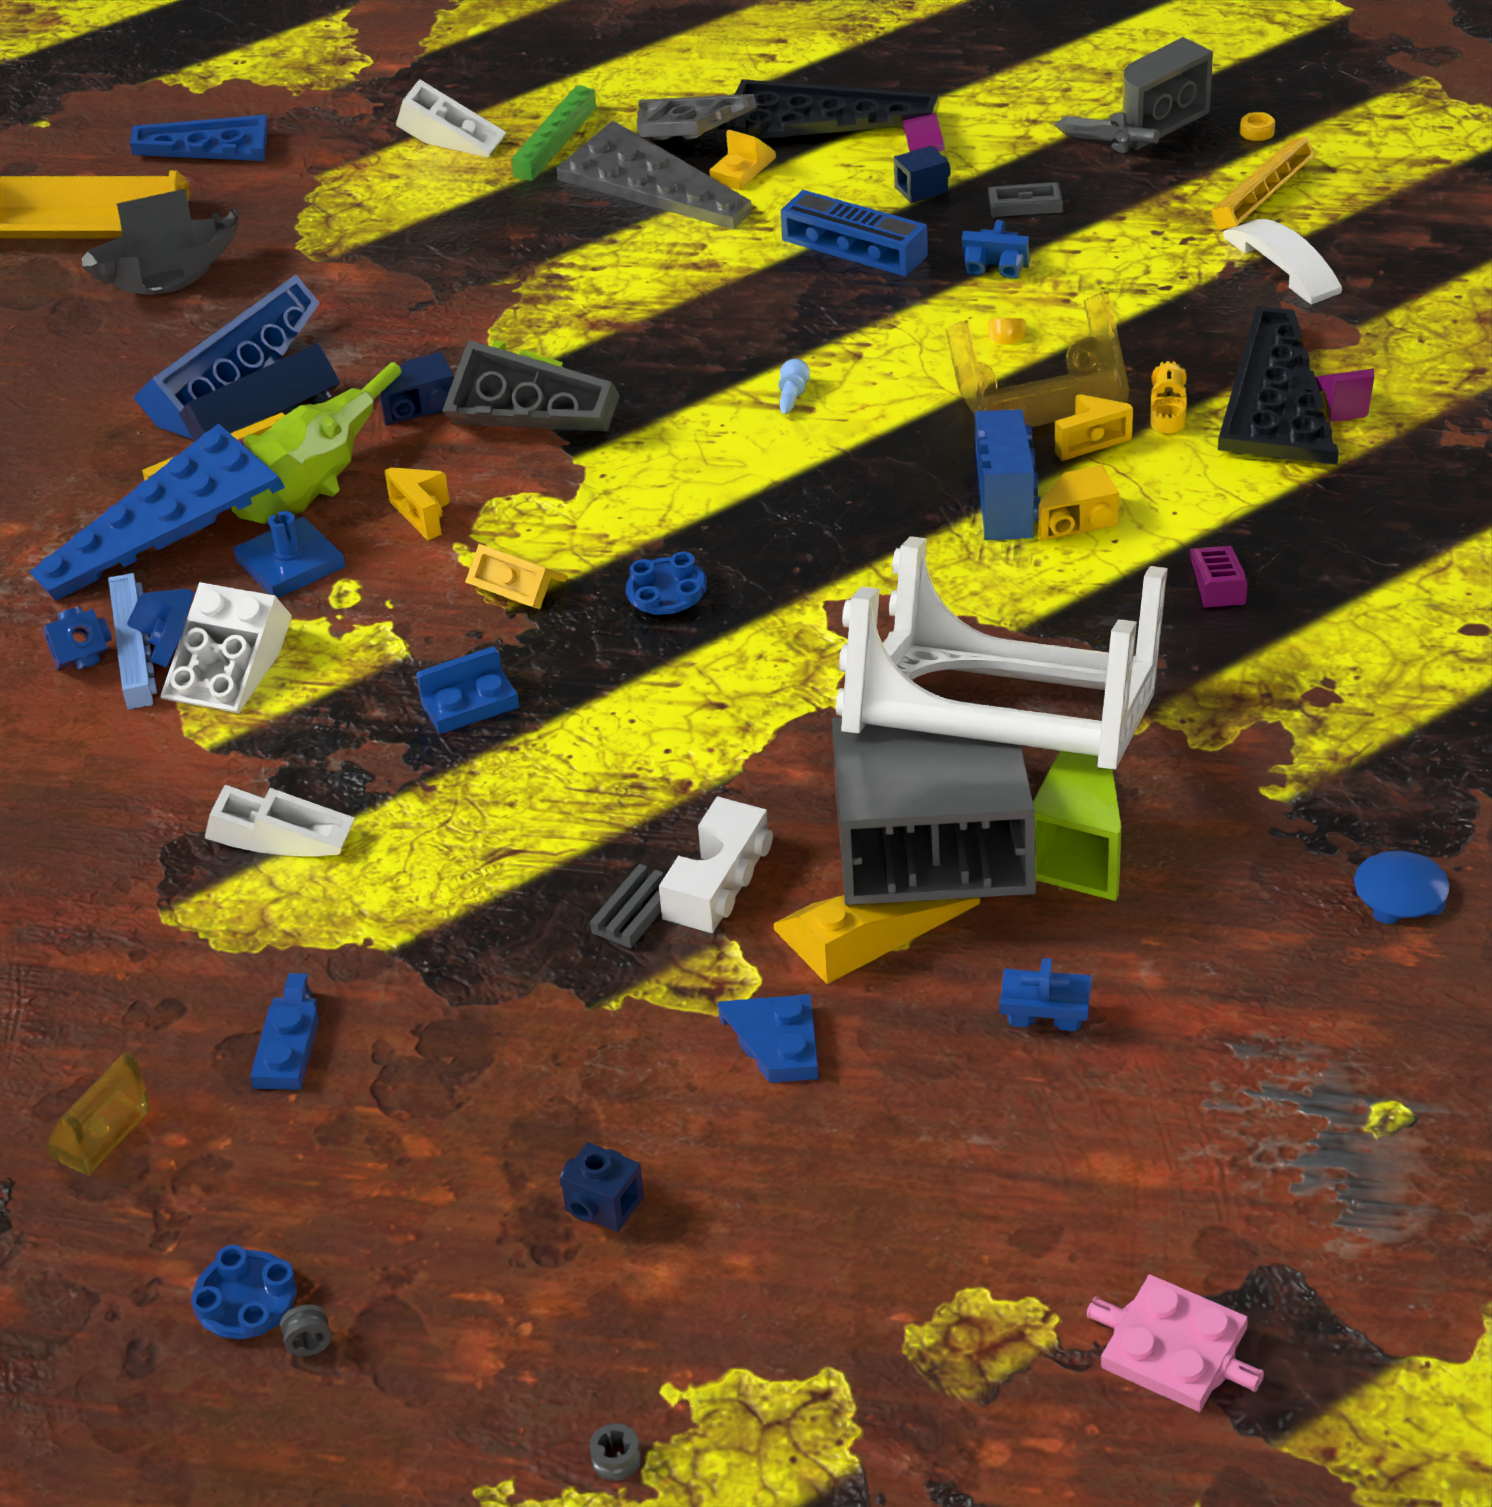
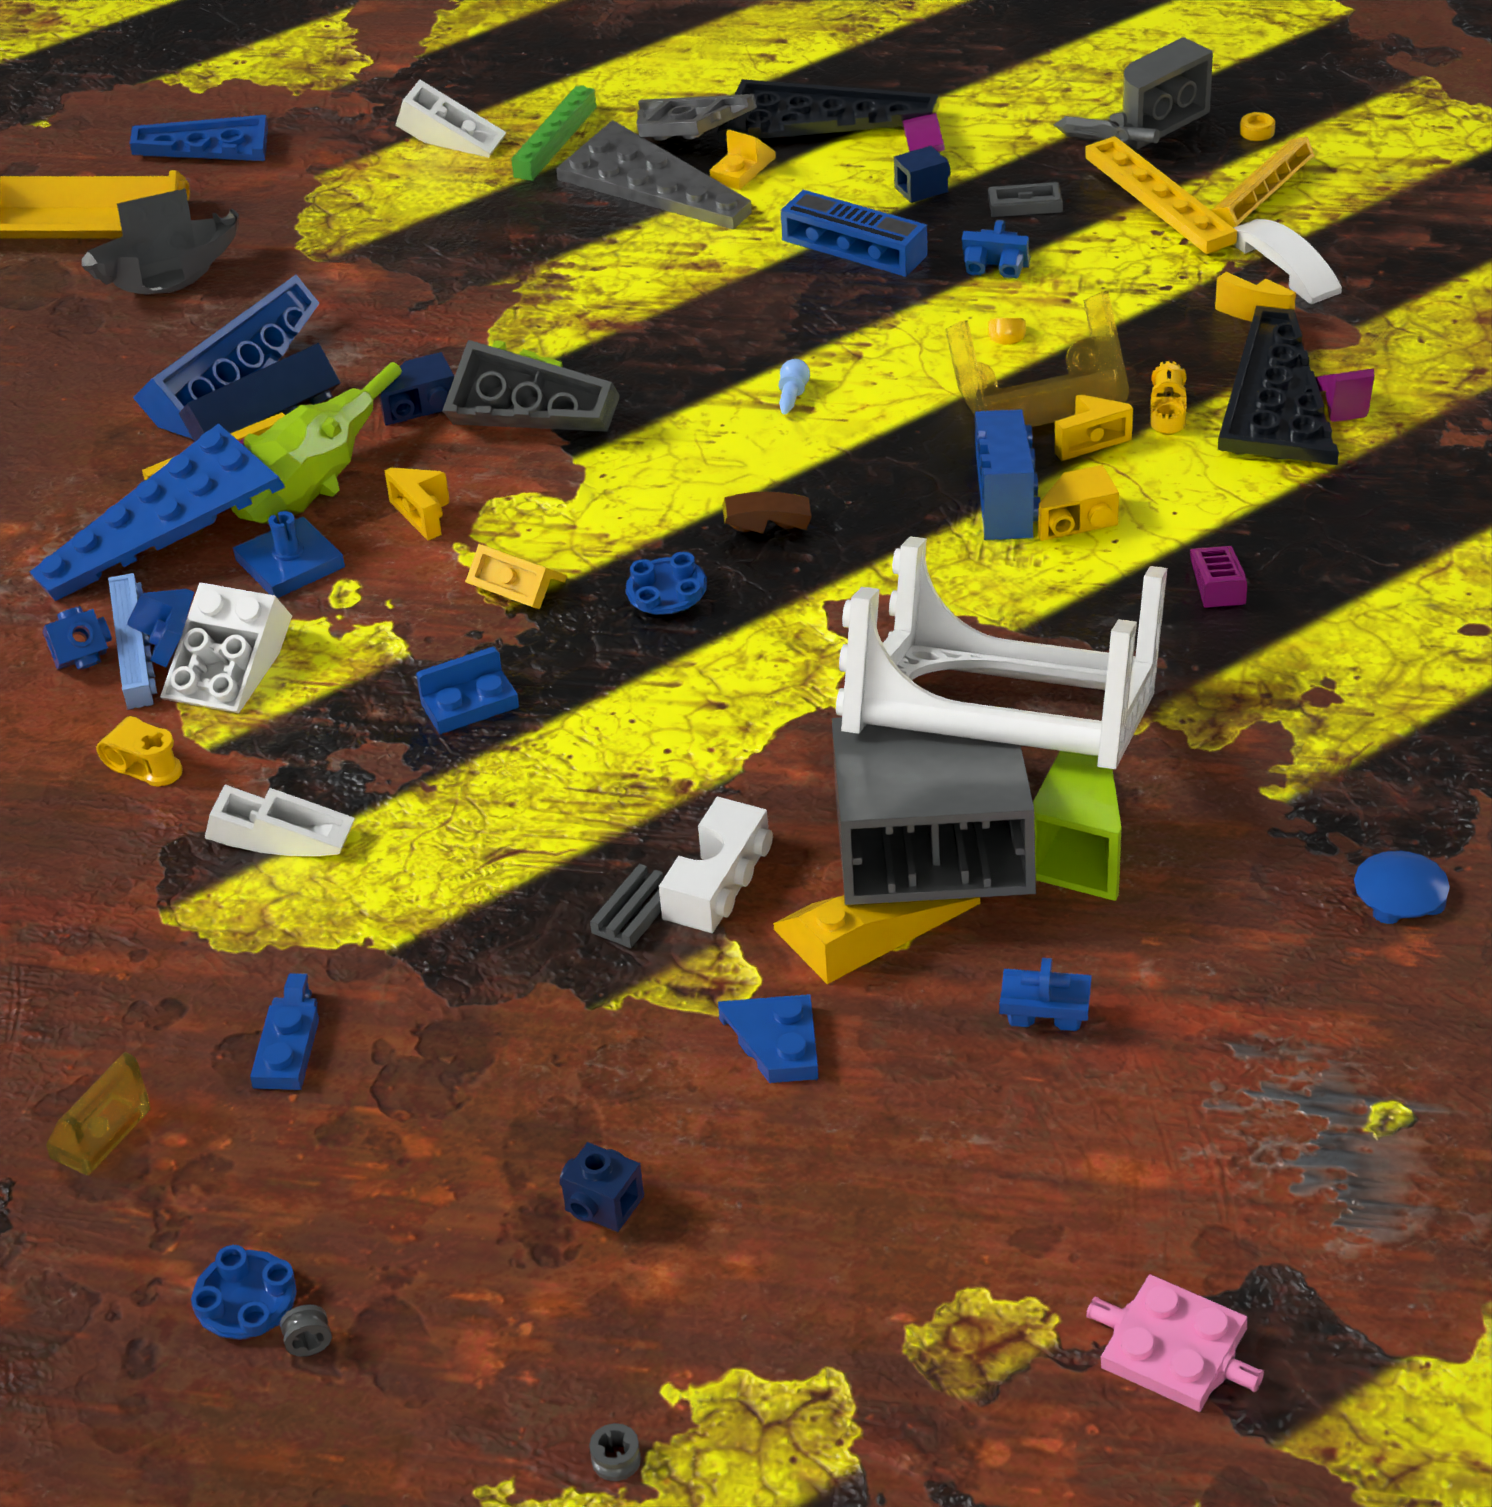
none -> yellow piece [96,716,183,787]
none -> reddish brown slope [722,492,812,533]
none -> yellow plate [1085,136,1237,254]
none -> yellow slope [1215,272,1296,322]

